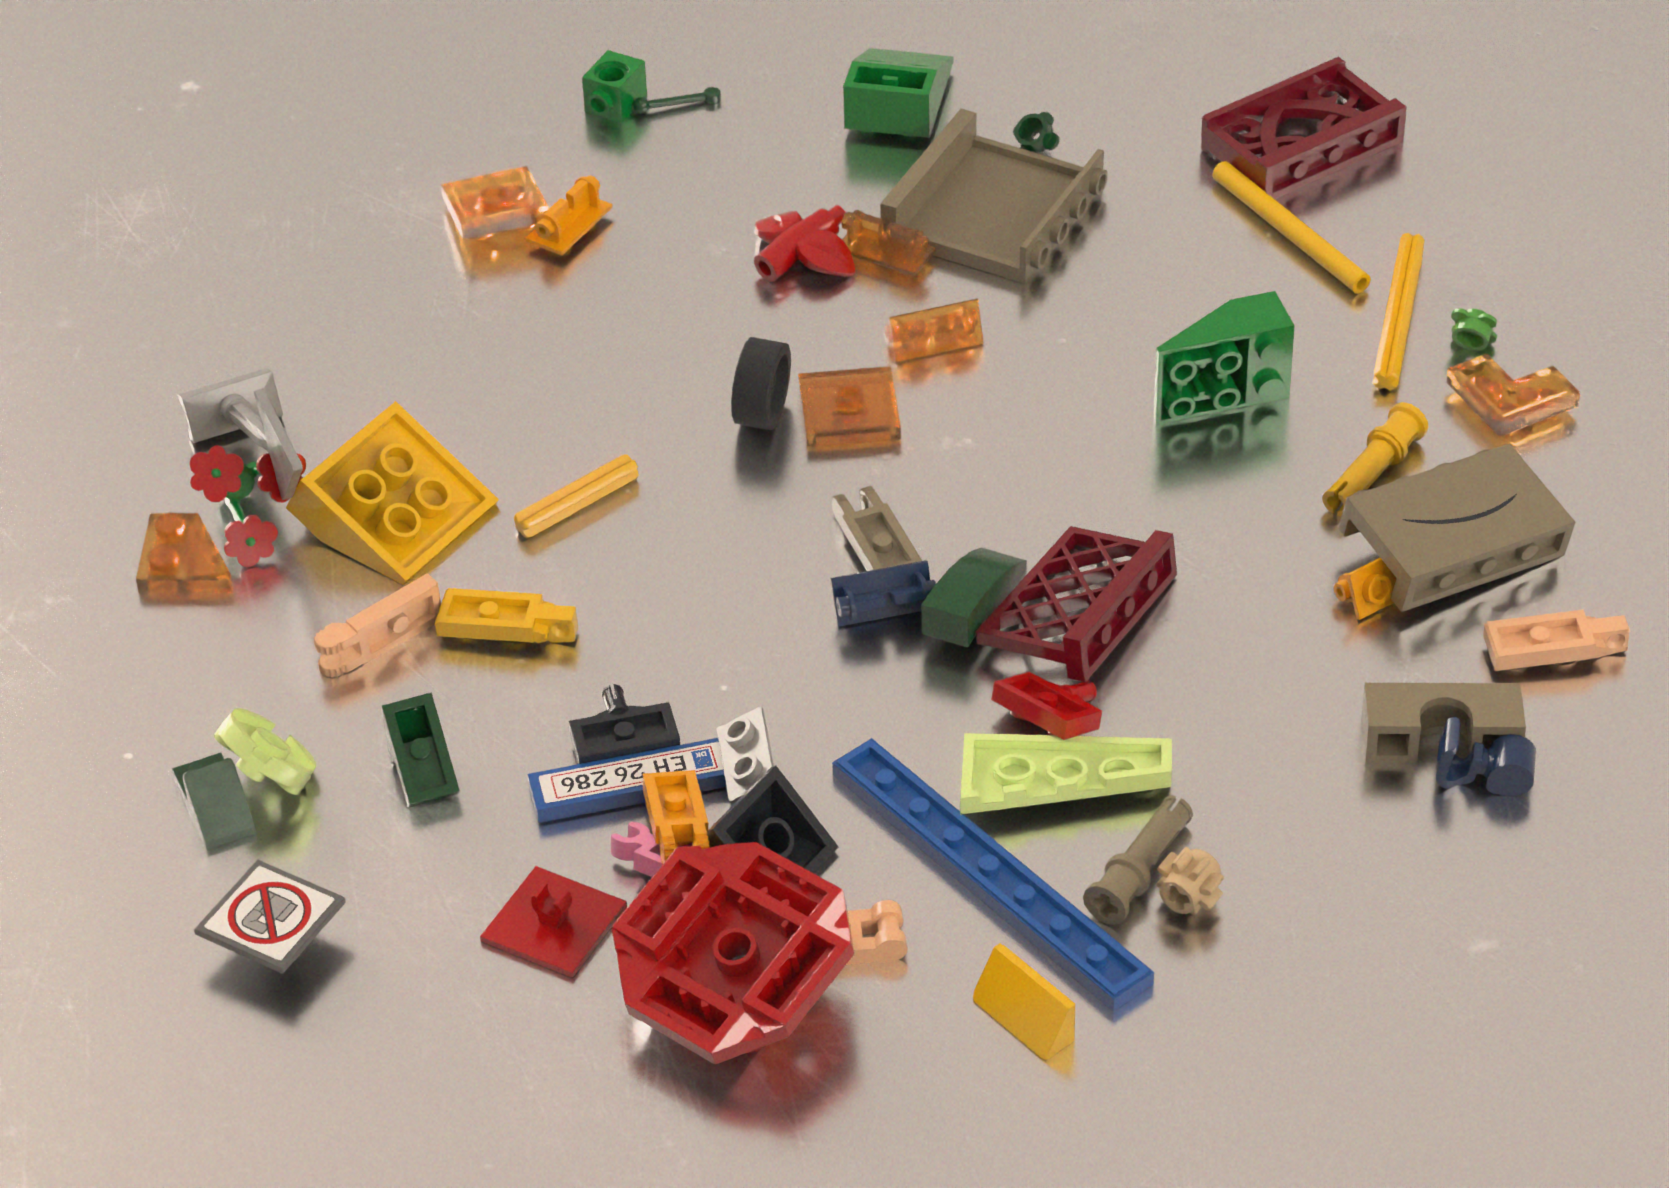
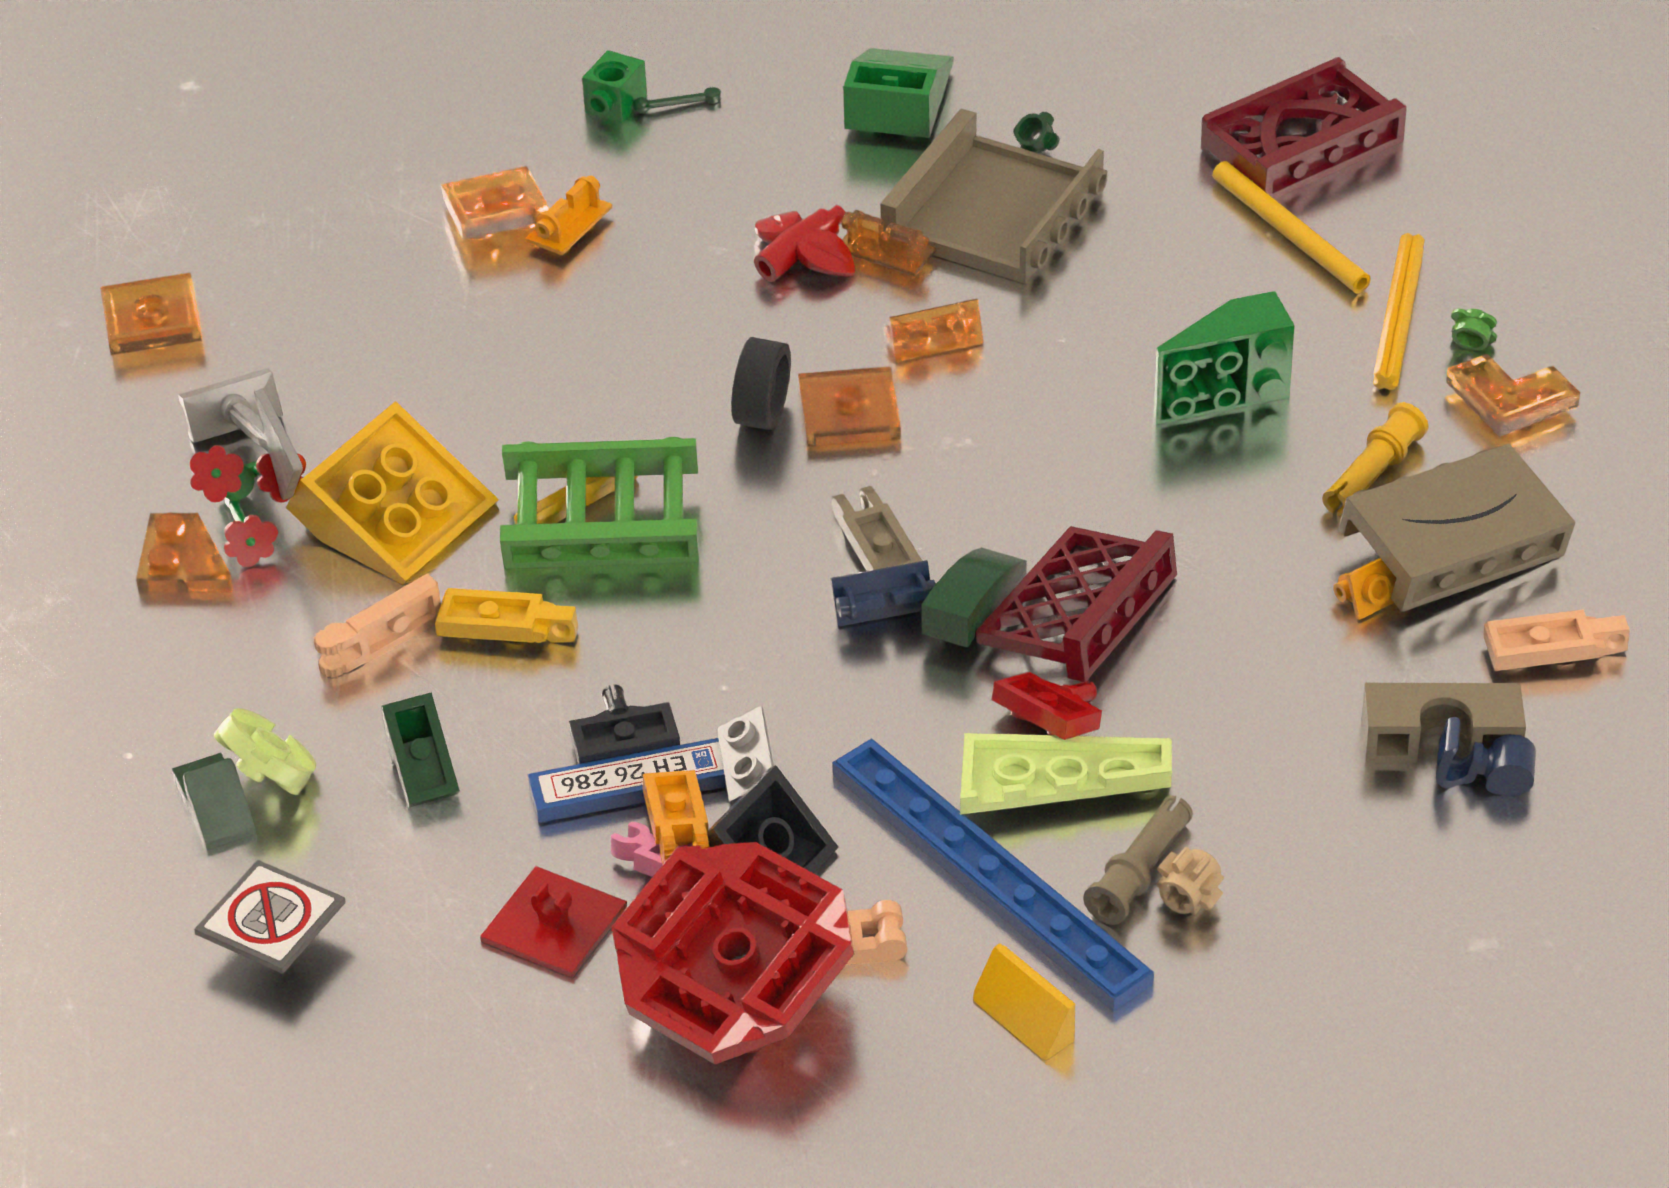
none -> clear orange plate [100,273,203,356]
none -> bright green fence [500,437,699,569]

